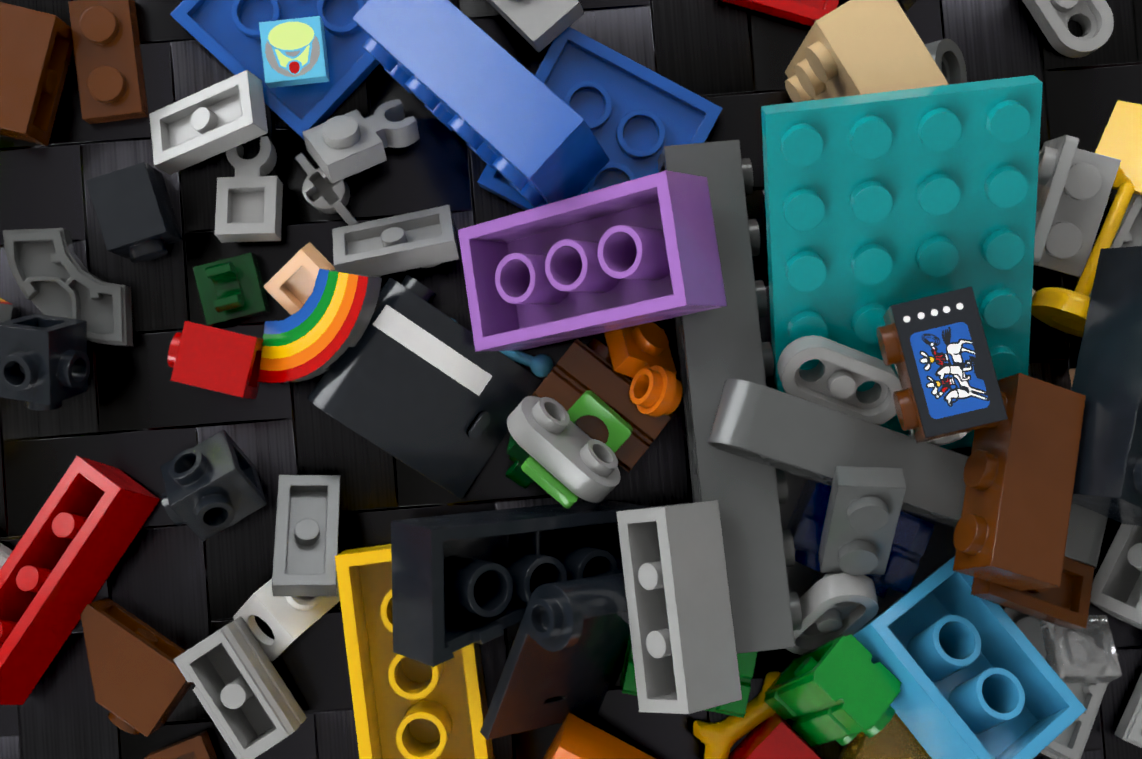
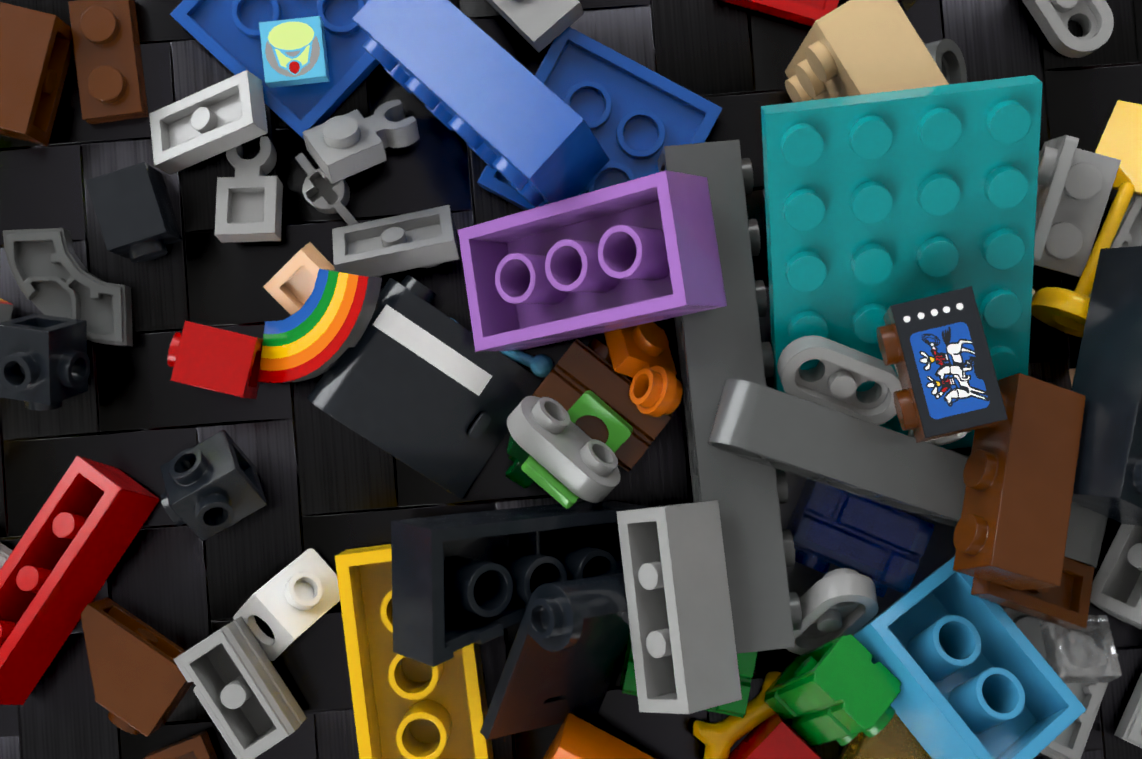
dark green tile [193,252,270,327] -> none
plate [272,475,341,596] -> none
dark grey plate [818,466,906,575] -> none

